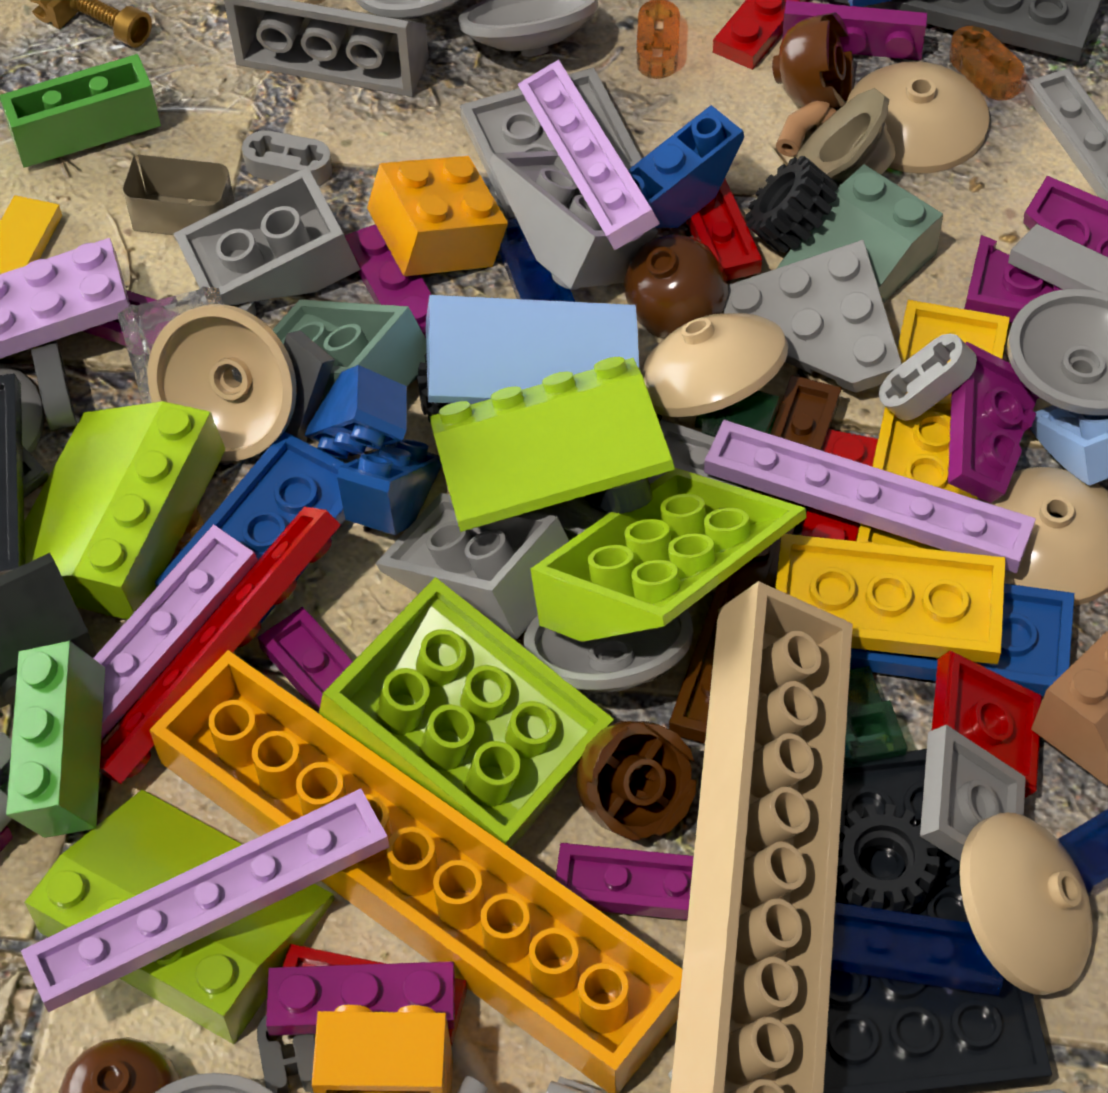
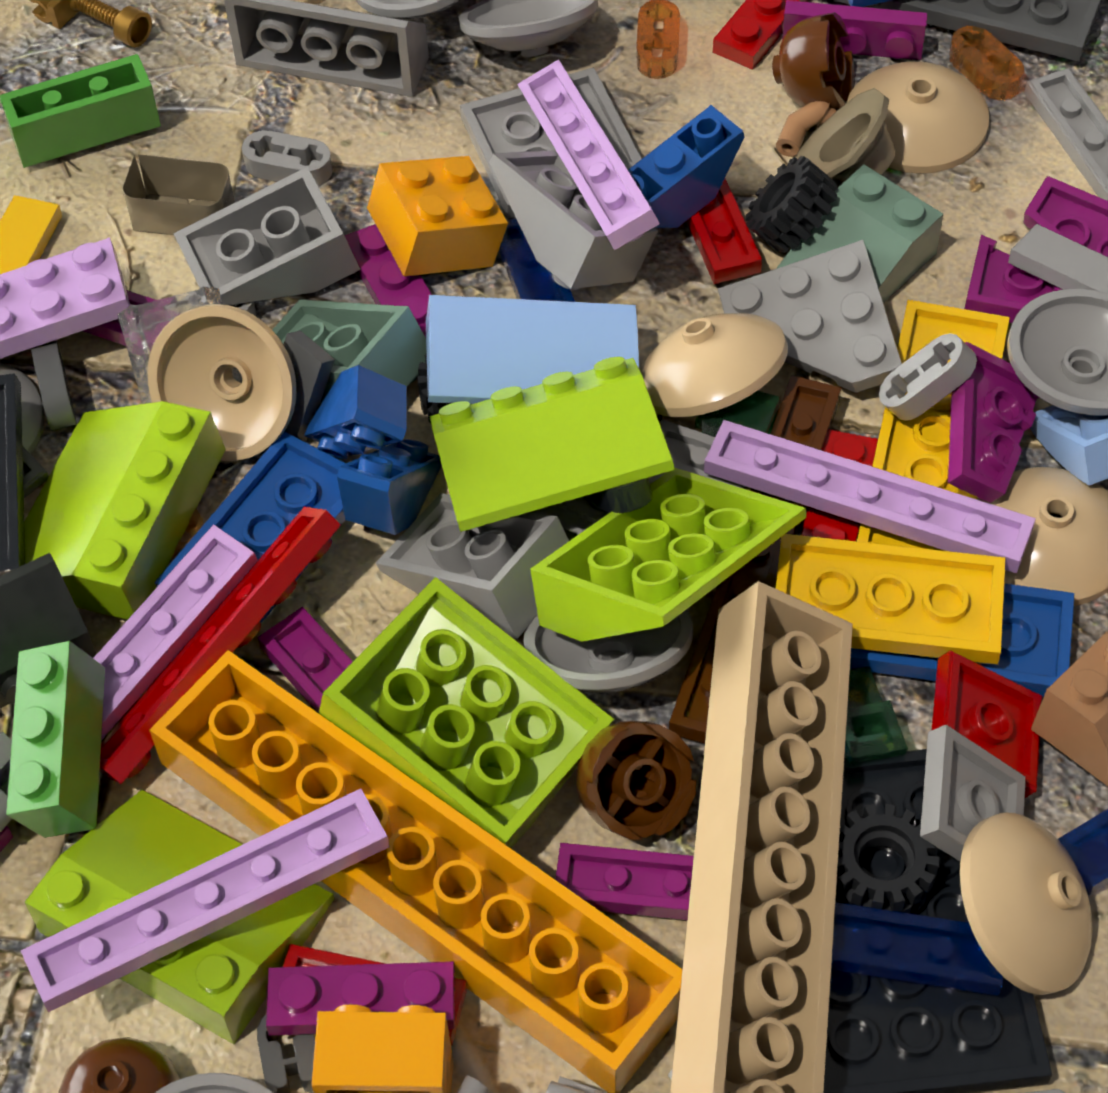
reddish brown cylinder [624,234,729,338] -> none

